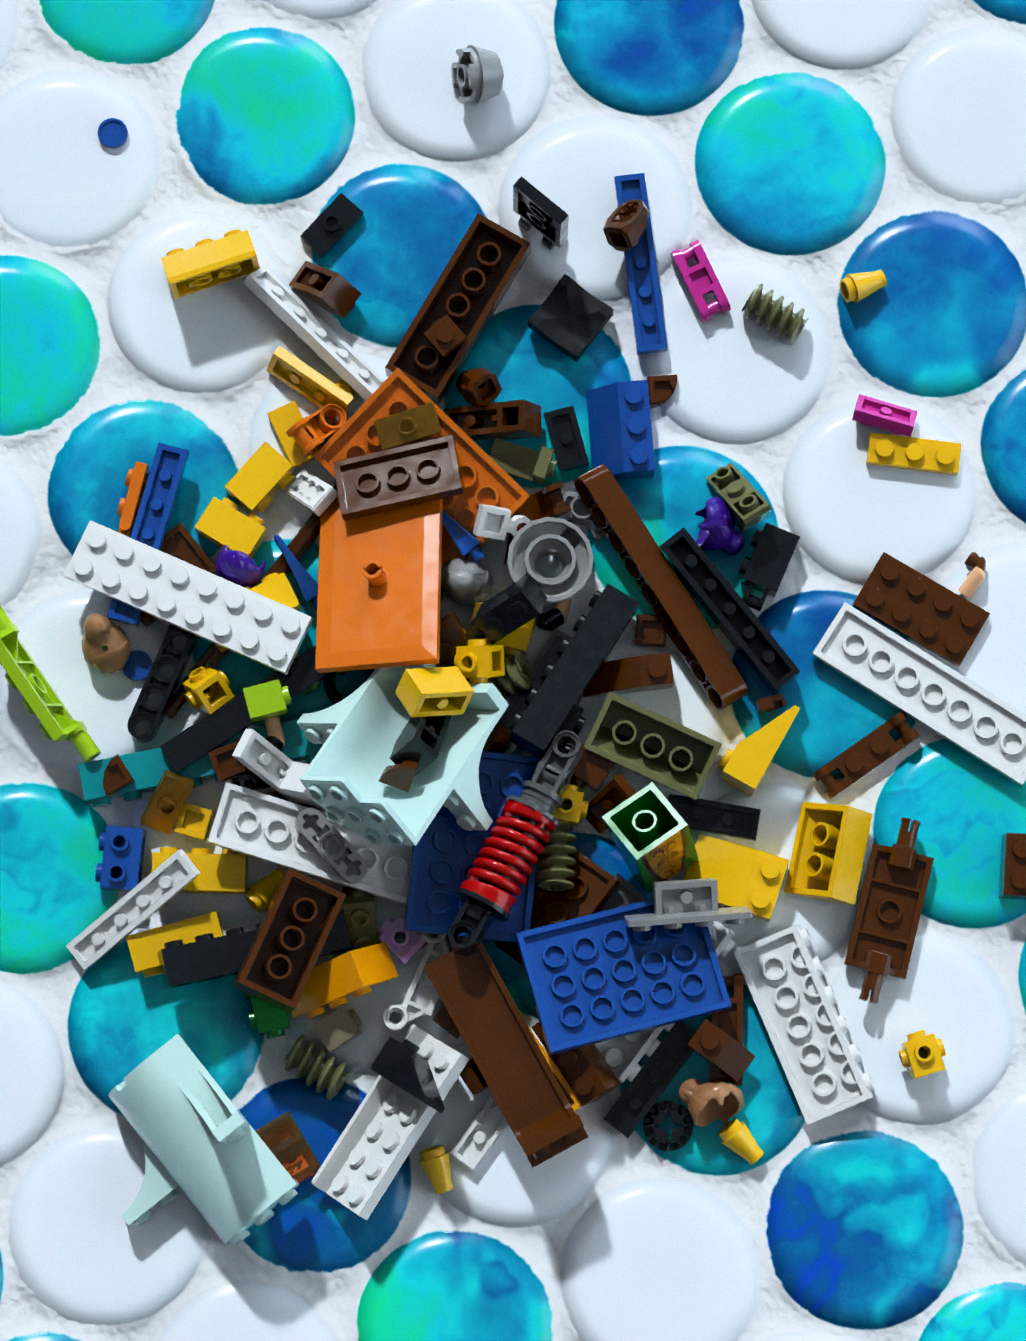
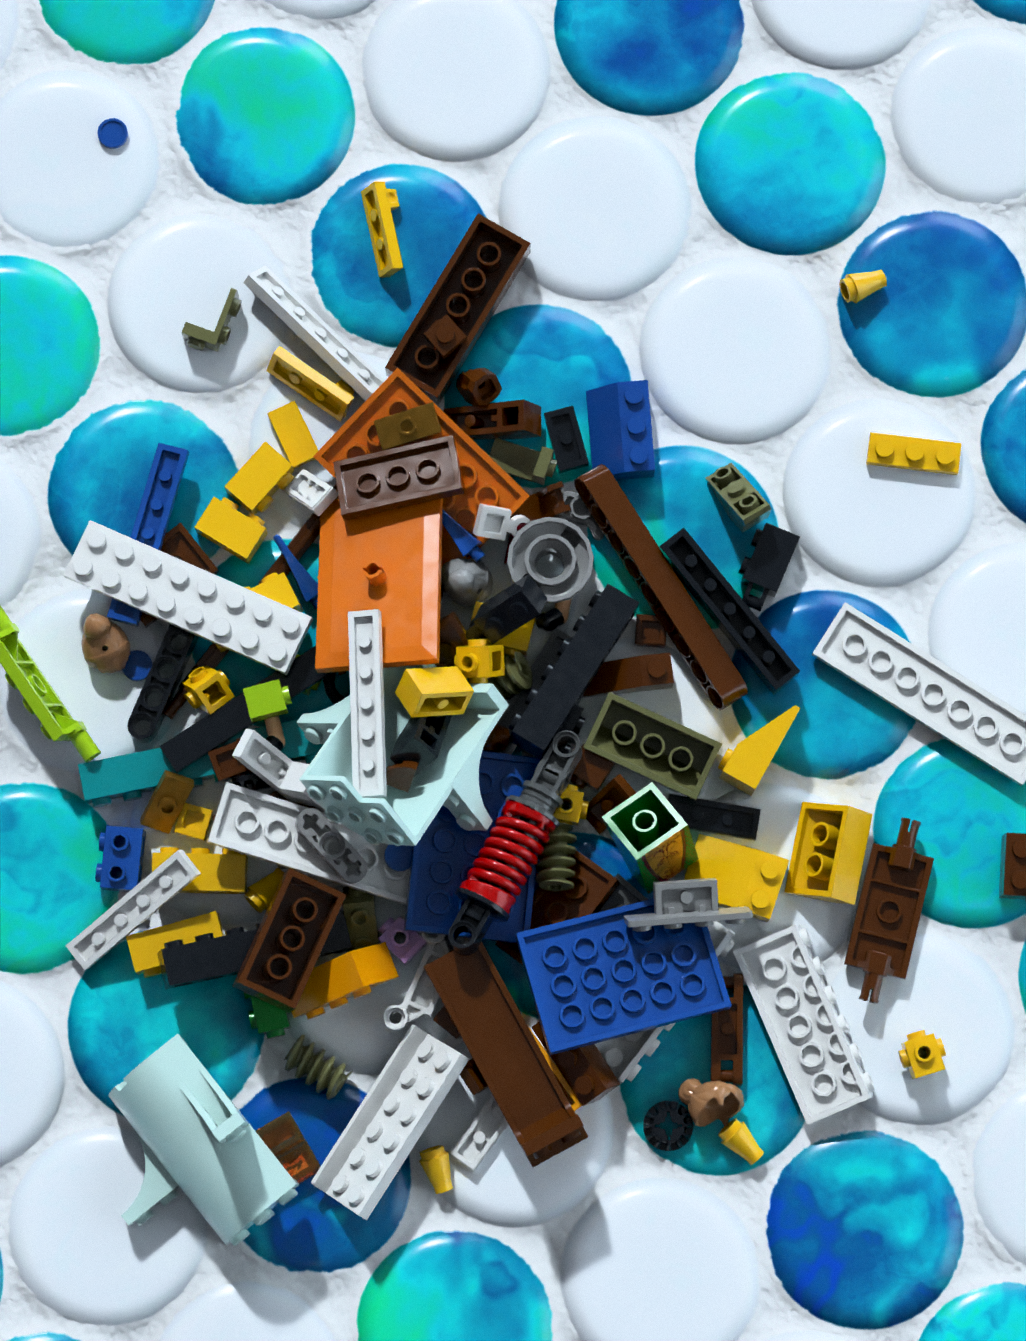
reddish brown tile [103,754,135,798] -> none
orange hinge [117,461,150,537] -> none
yellow slope [161,229,260,299] -> none
dark purple piece [215,545,266,588] -> none
orange piece [286,404,347,458] -> none
reddish brown slope [289,261,361,318] -> none
black plate [300,193,364,258] -> none
dark tan brick [312,1005,363,1053] -> none
black slope [370,1037,445,1114] -> none
light grey cone [451,45,504,106] -> none
black tile [513,176,569,250] -> none
black brick [528,274,614,362] -> none
reddish brown rock [603,199,649,252] -> none
black plate [603,1021,695,1138] -> none
blue plate [614,173,668,355] -> none
reddish brown tile [647,374,678,408] -> none
dark pink plate [670,240,731,322] -> none
reddish brown slope [686,1019,755,1082] -> none
dark purple piece [695,496,745,555] -> none
olive piece [741,283,809,345] -> none
reddish brown tile [755,694,787,715] -> none
reddish brown plate [812,711,920,799] -> none
dark pink plate [852,394,917,437] -> none
reddish brown plate [852,552,990,667] -> none
light nougat arm [958,552,987,599] -> none
none -> olive bracket [181,288,242,352]
none -> white plate [348,609,387,798]
none -> yellow hinge [361,181,403,278]
none -> blue piece [384,845,412,872]

